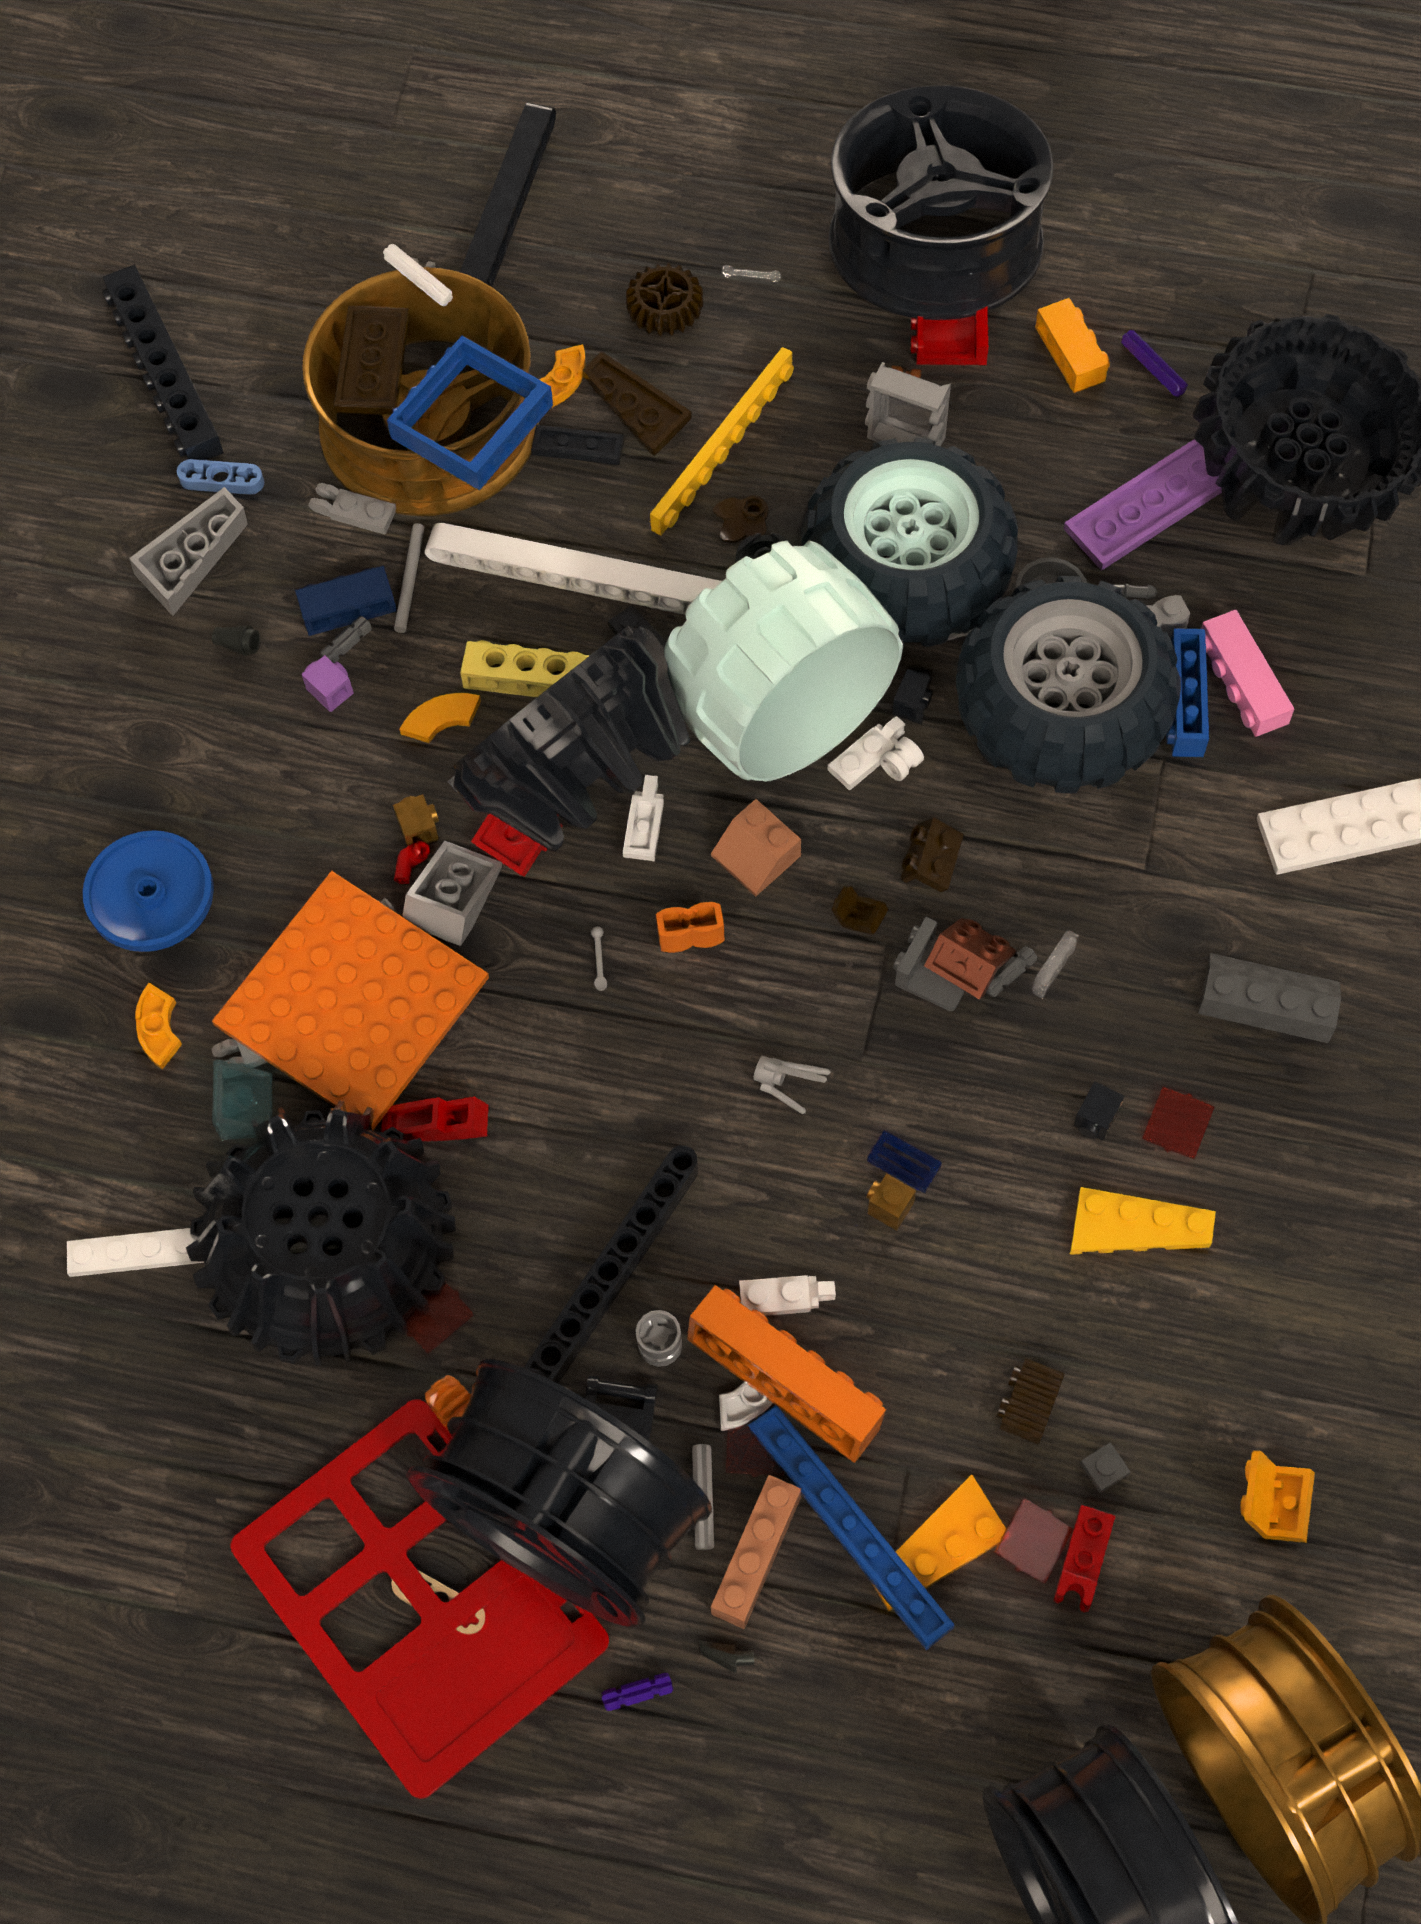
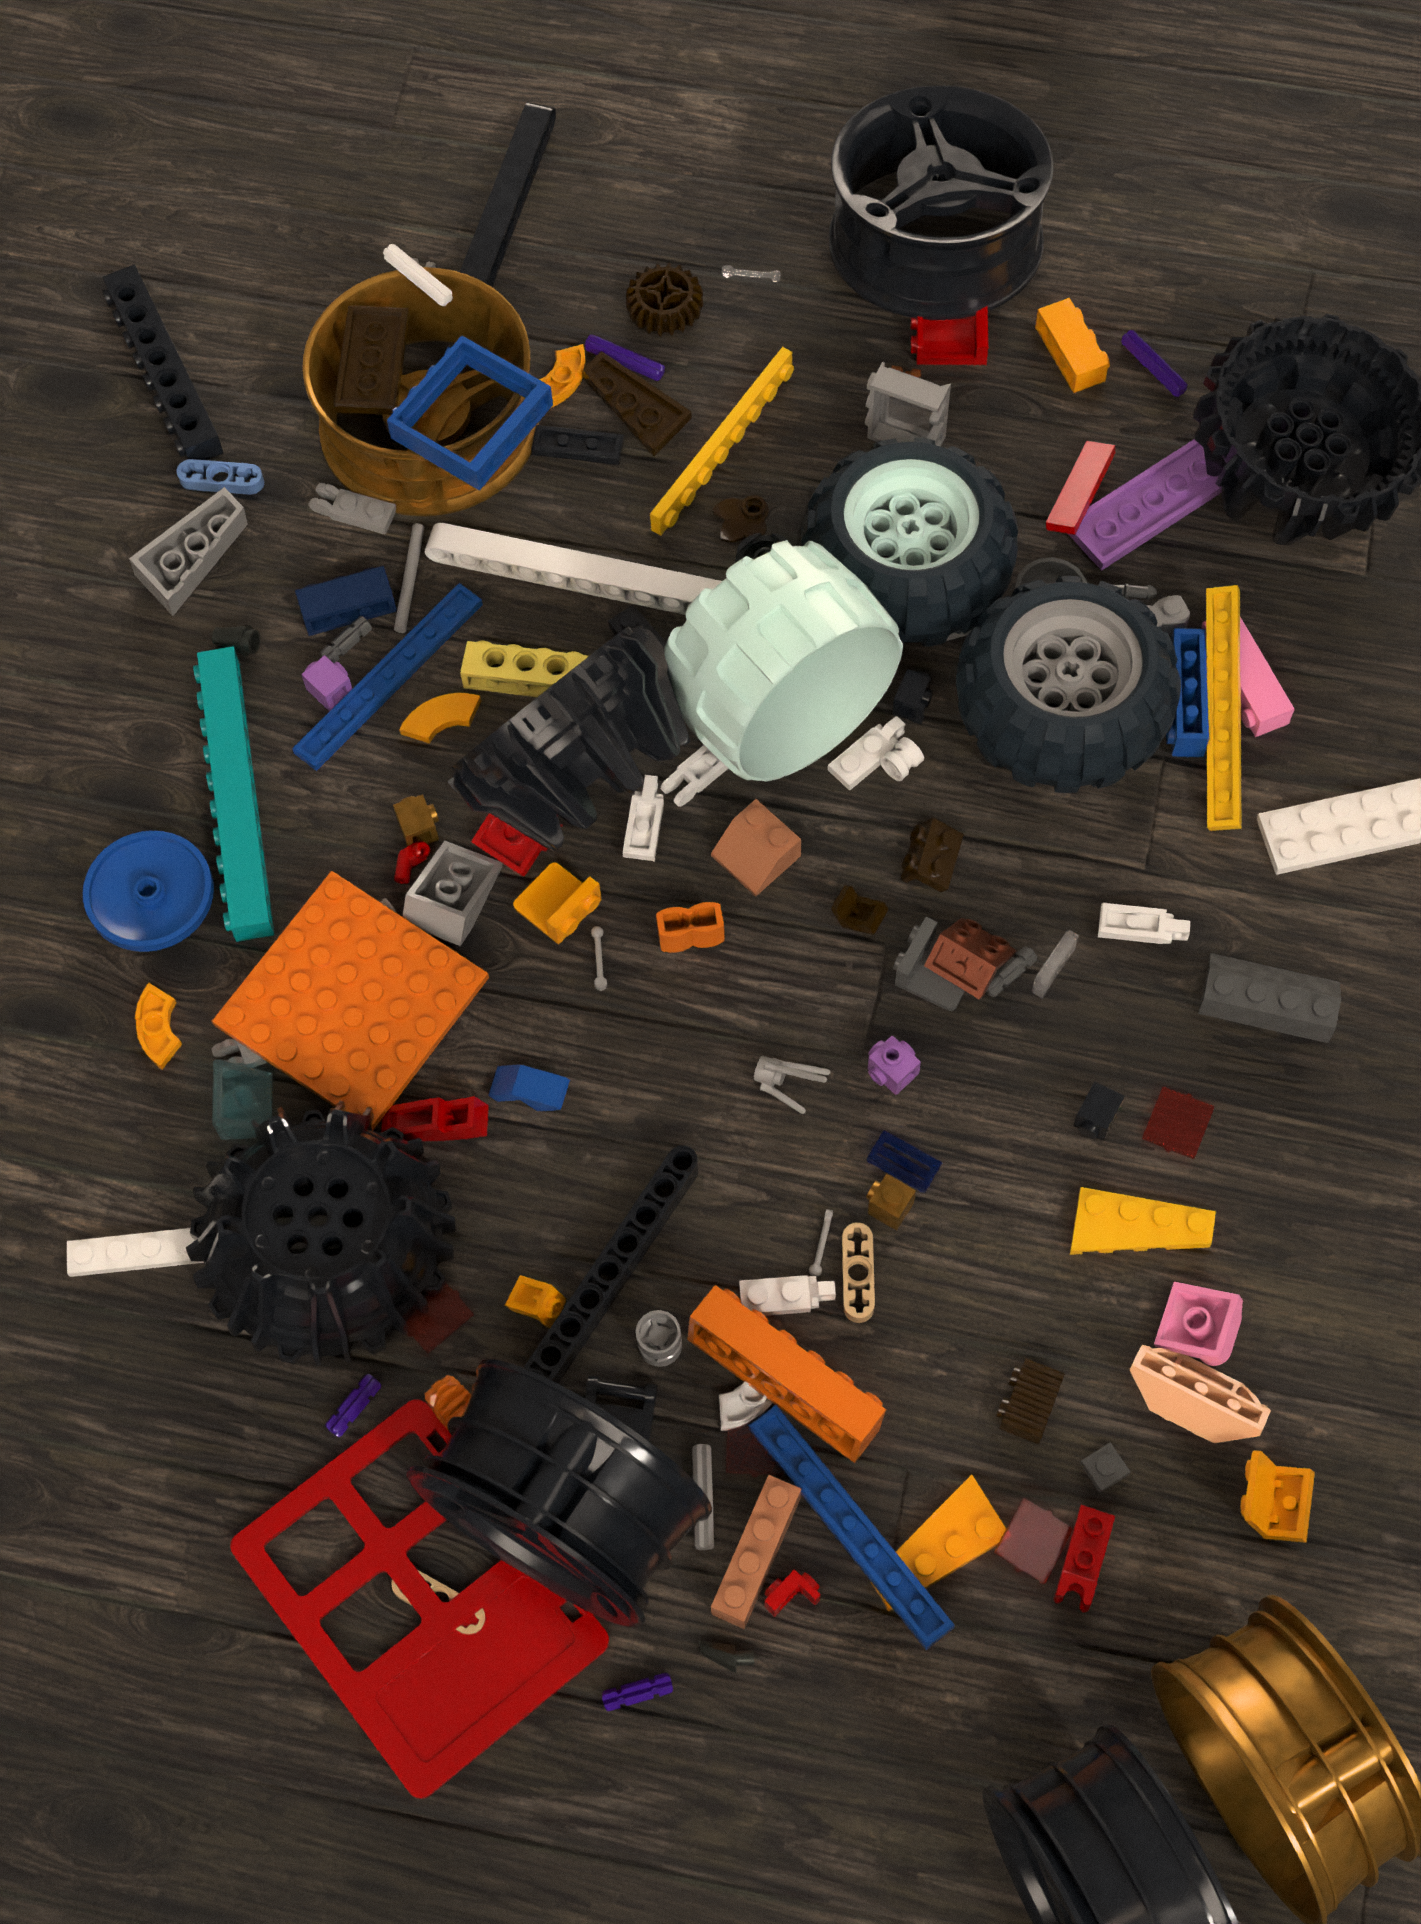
none -> teal brick [193,646,275,942]
none -> blue tile [292,583,483,771]
none -> dark purple axle [325,1374,381,1437]
none -> blue slope [488,1065,570,1111]
none -> light orange bracket [505,1275,566,1328]
none -> light orange bracket [513,862,602,945]
none -> dark purple axle [585,334,665,381]
none -> white hinge [660,745,728,807]
none -> red bracket [764,1569,821,1617]
none -> light grey hinge [809,1209,833,1277]
none -> tan beam [842,1223,875,1323]
none -> medium lavender brick [868,1036,921,1095]
none -> tile [1046,441,1116,535]
none -> white hinge [1098,903,1190,944]
none -> light nougat wedge [1130,1345,1271,1443]
none -> bright pink slope [1154,1282,1243,1366]
none -> yellow plate [1206,585,1242,831]

